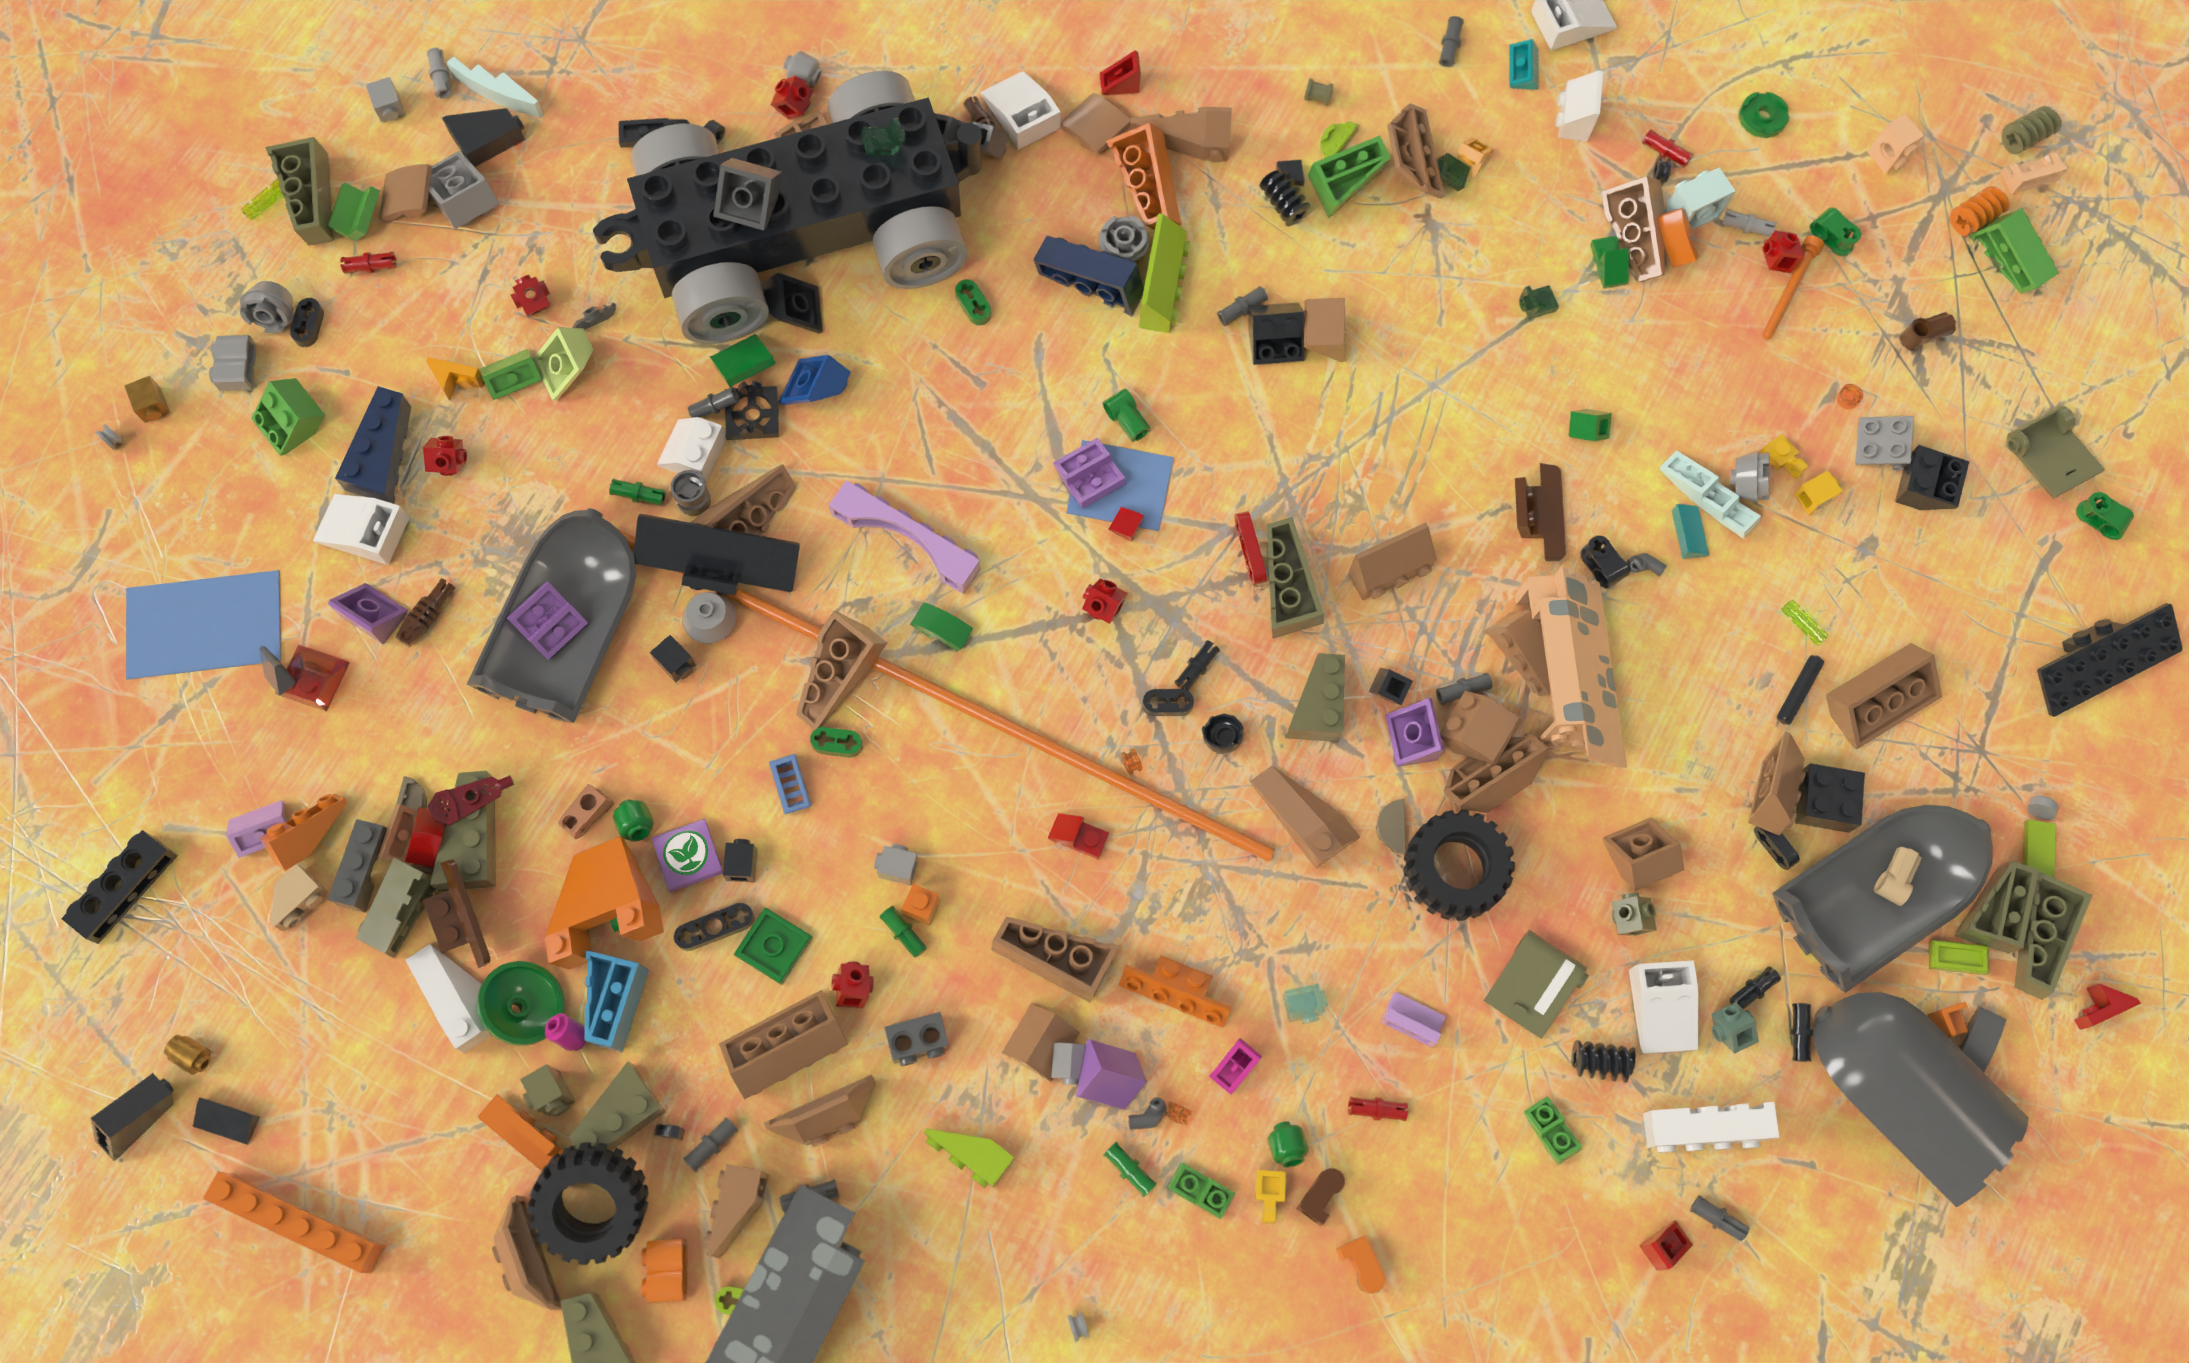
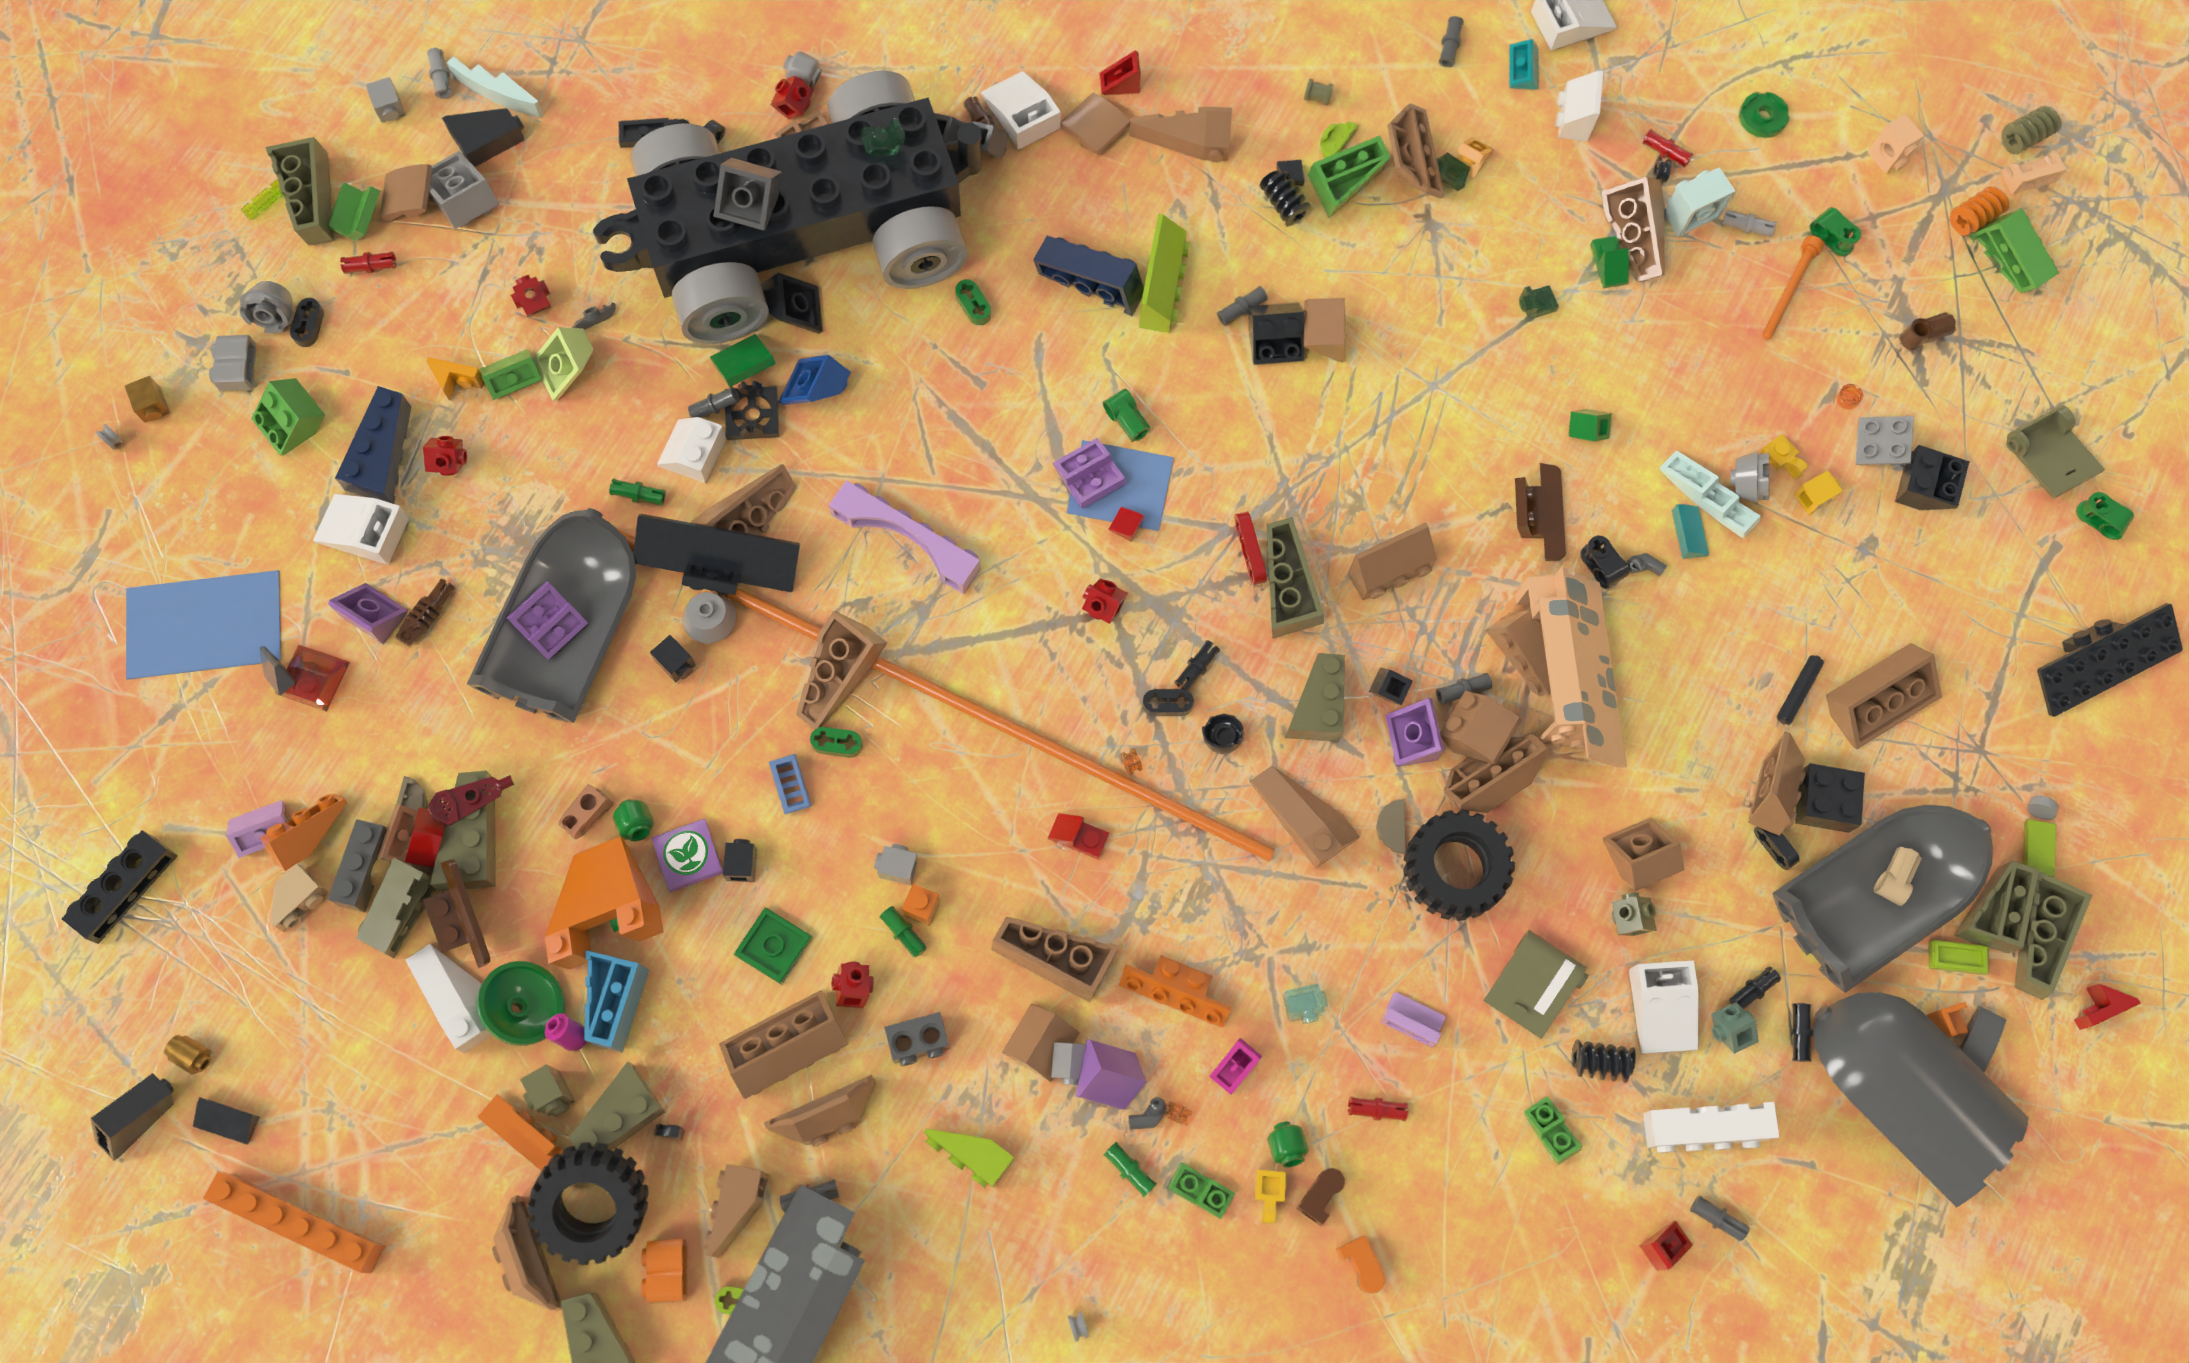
flat silver wheel [671,470,711,516] -> none
black beam [674,903,755,951] -> none
dark grey pin [683,1117,739,1172] -> none
green slope [910,602,973,652] -> none
light grey cone [1099,215,1149,262] -> none
orange wedge [1106,123,1182,230] -> none
orange slope [1658,208,1699,268] -> none
red brick [1762,230,1805,273] -> none
clear neon green axle [1781,600,1828,645] -> none

